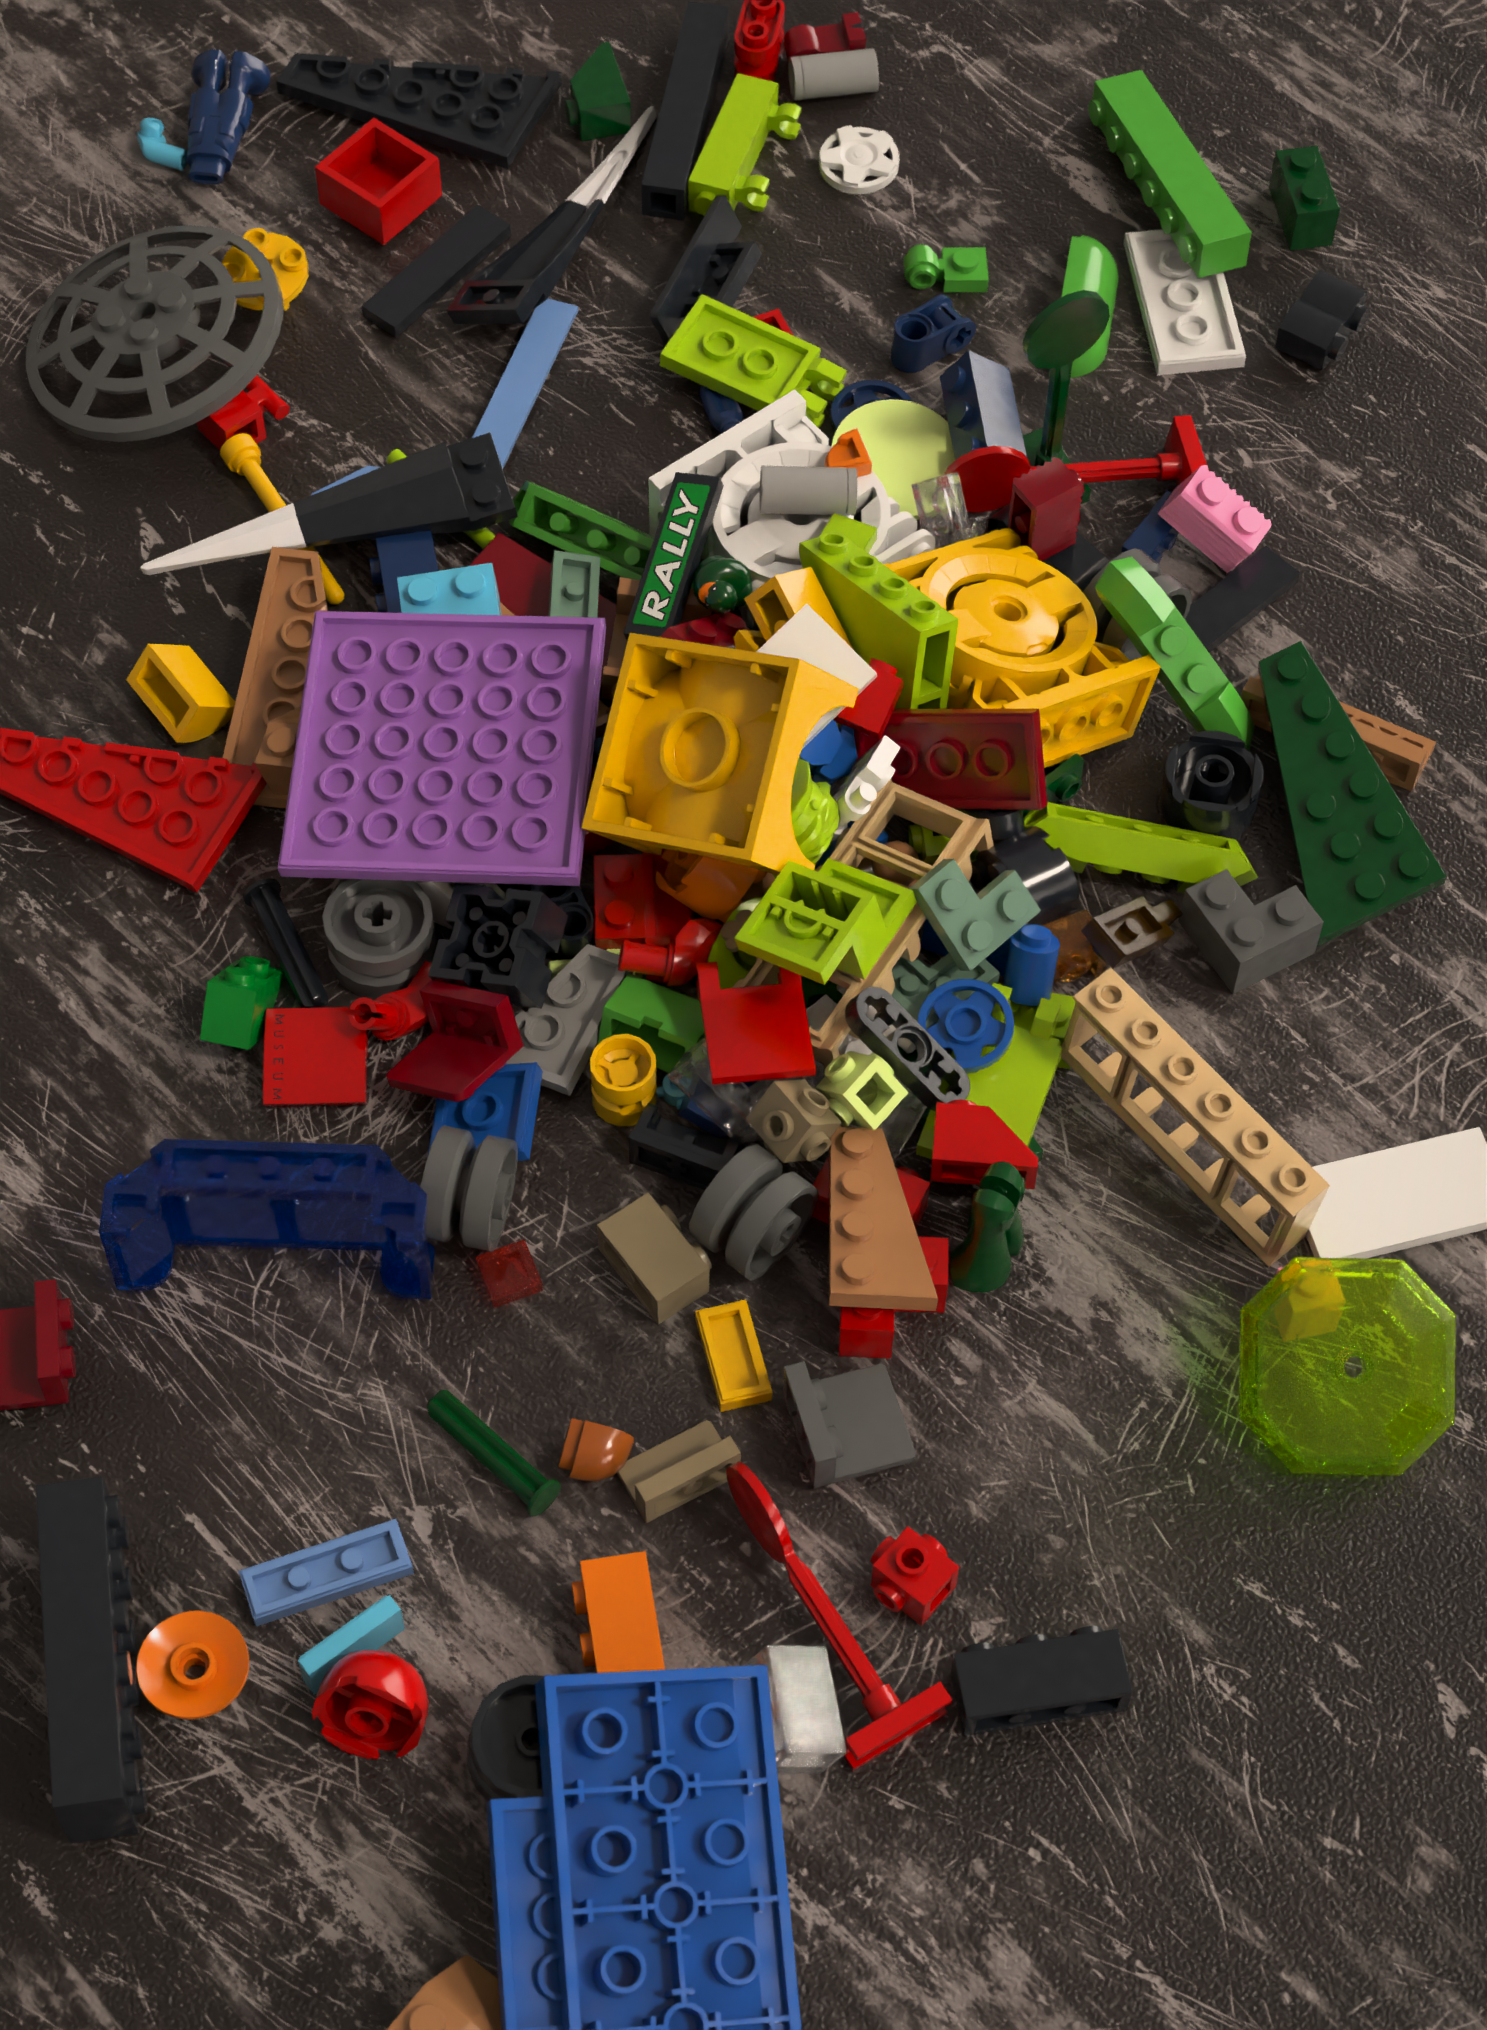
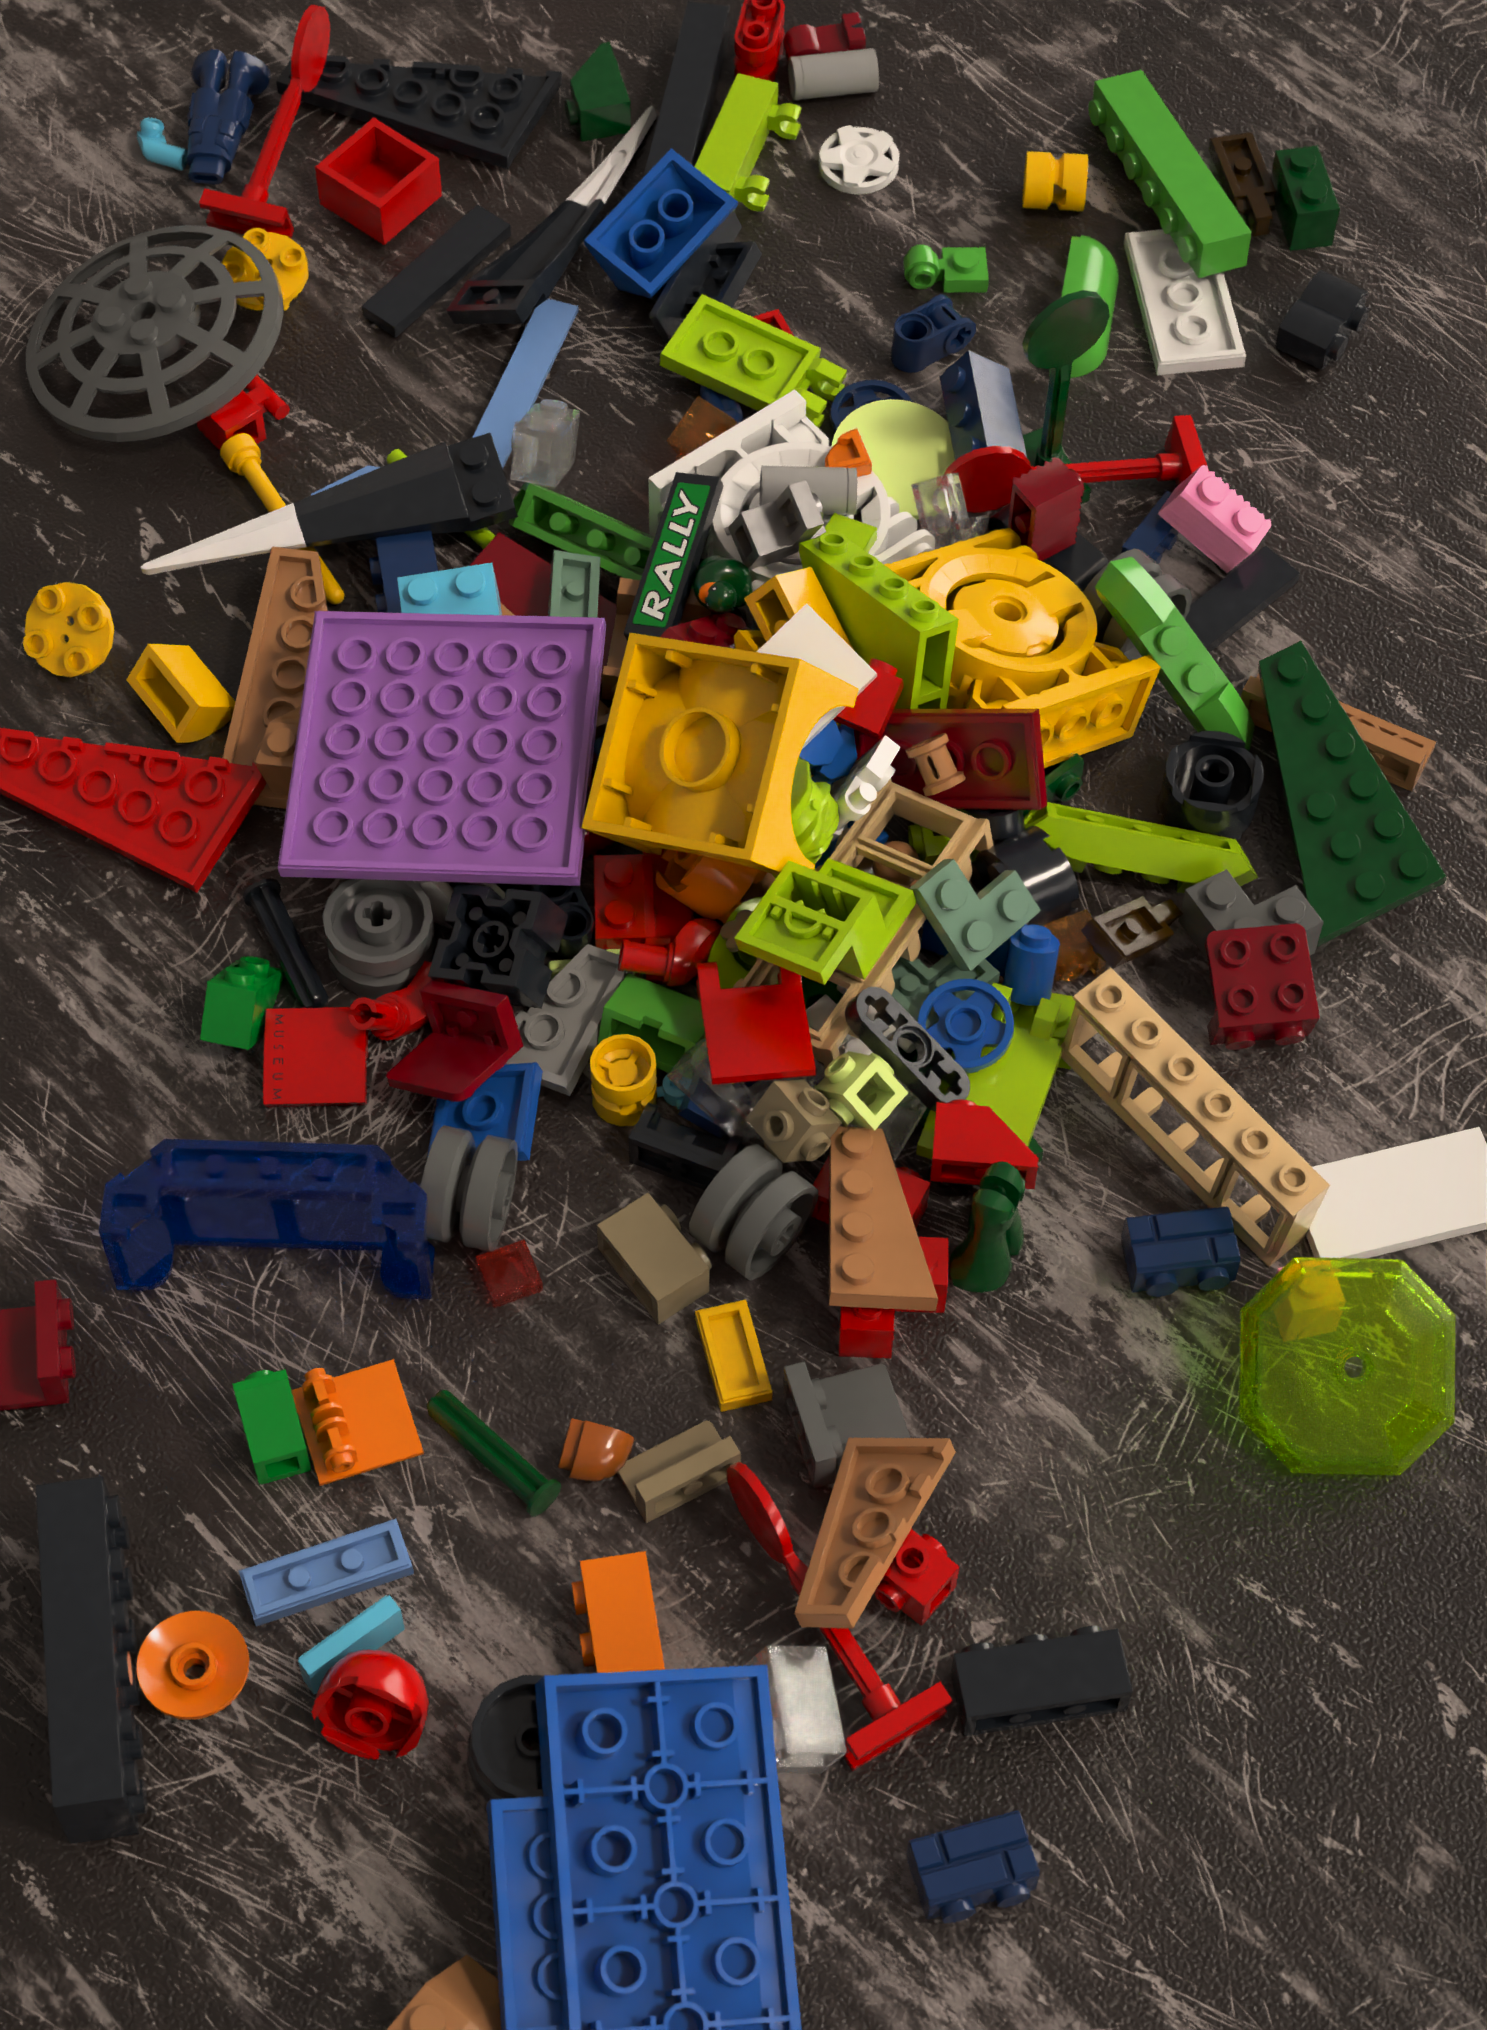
none -> yellow plate [23,582,114,677]
none -> red piece [199,5,330,238]
none -> green slope [232,1369,312,1485]
none -> orange hinge [291,1359,424,1486]
none -> clear brick [510,399,580,487]
none -> blue slope [584,148,738,298]
none -> clear orange brick [667,396,737,462]
none -> flat silver brick [728,479,826,570]
none -> medium nougat wing [794,1438,956,1629]
none -> medium nougat bush [906,733,966,797]
none -> dark blue brick [906,1810,1040,1923]
none -> yellow wheel [1023,151,1088,211]
none -> dark blue brick [1121,1206,1240,1297]
none -> dark red bracket [1205,923,1320,1050]
none -> dark brown hinge [1208,132,1276,237]

